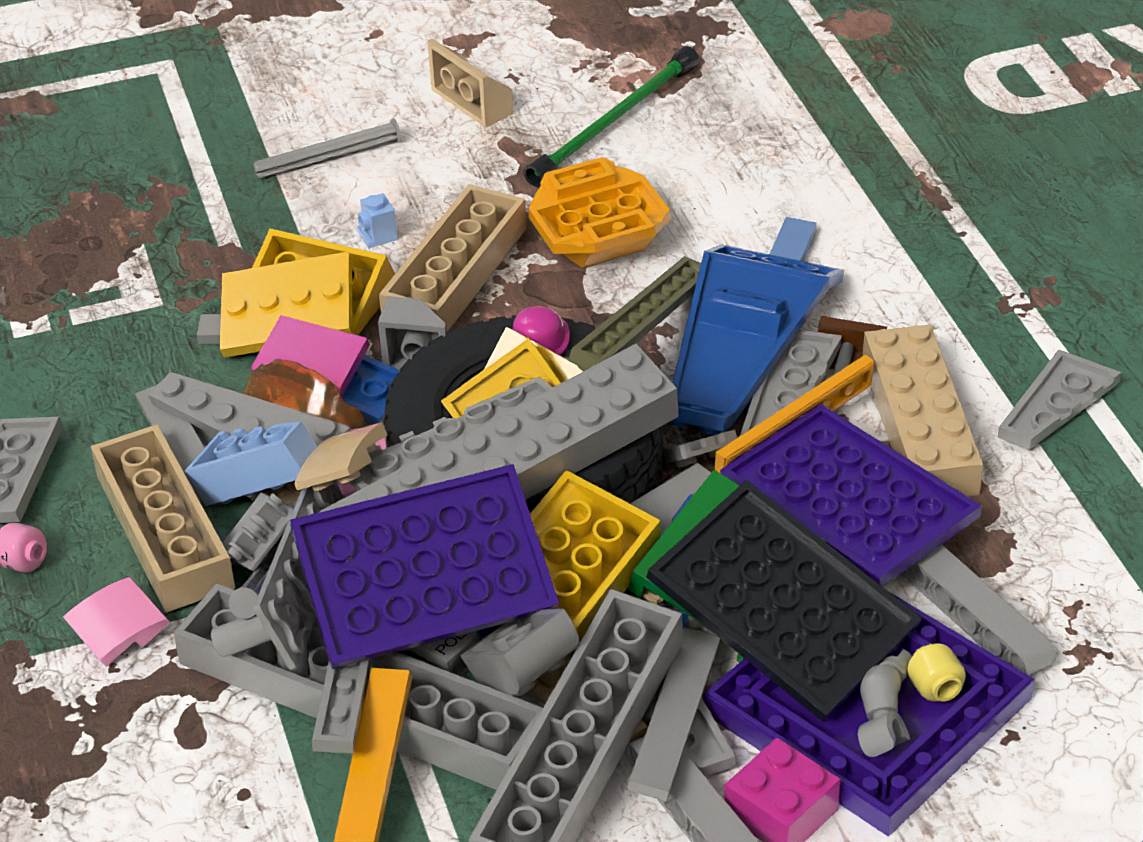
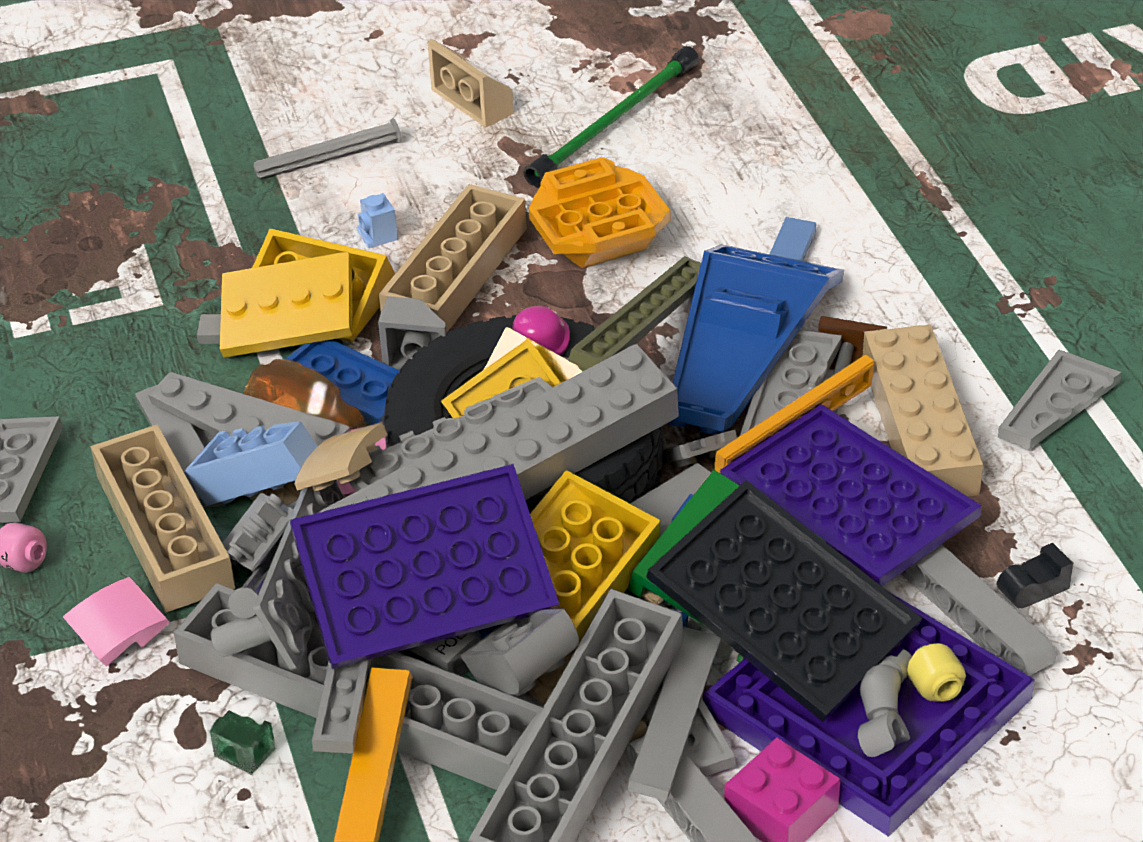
dark pink tile [250,315,370,400] -> none
none -> clear green brick [210,710,276,775]
none -> black leg [996,542,1073,609]

